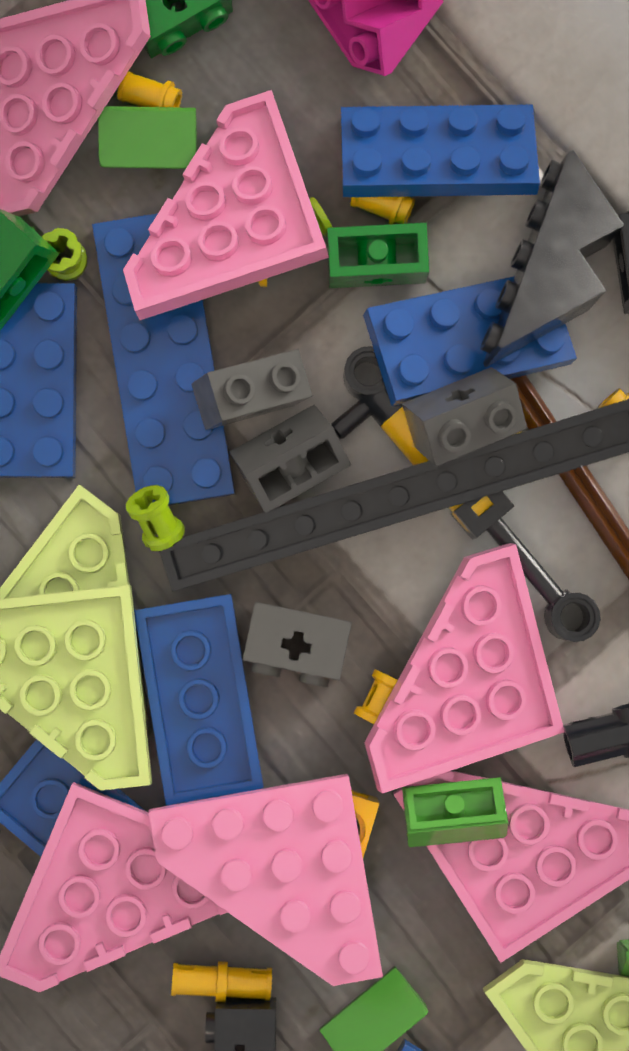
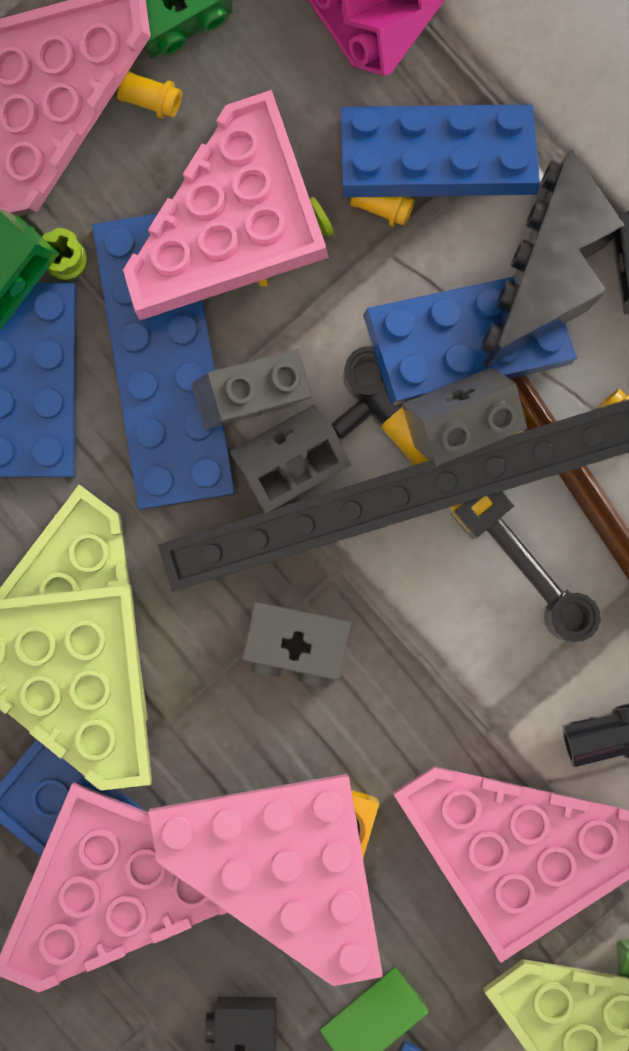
bright green slope [98,106,198,169] -> none
lime bush [126,485,185,551] -> none
blue plate [134,594,264,805] -> none
yellow pin [171,961,272,1002] -> none
green brick [327,223,430,289] -> none
yellow bush [354,669,398,724] -> none
bright pink plate [364,543,565,794] -> none
bright green slope [402,777,508,847] -> none

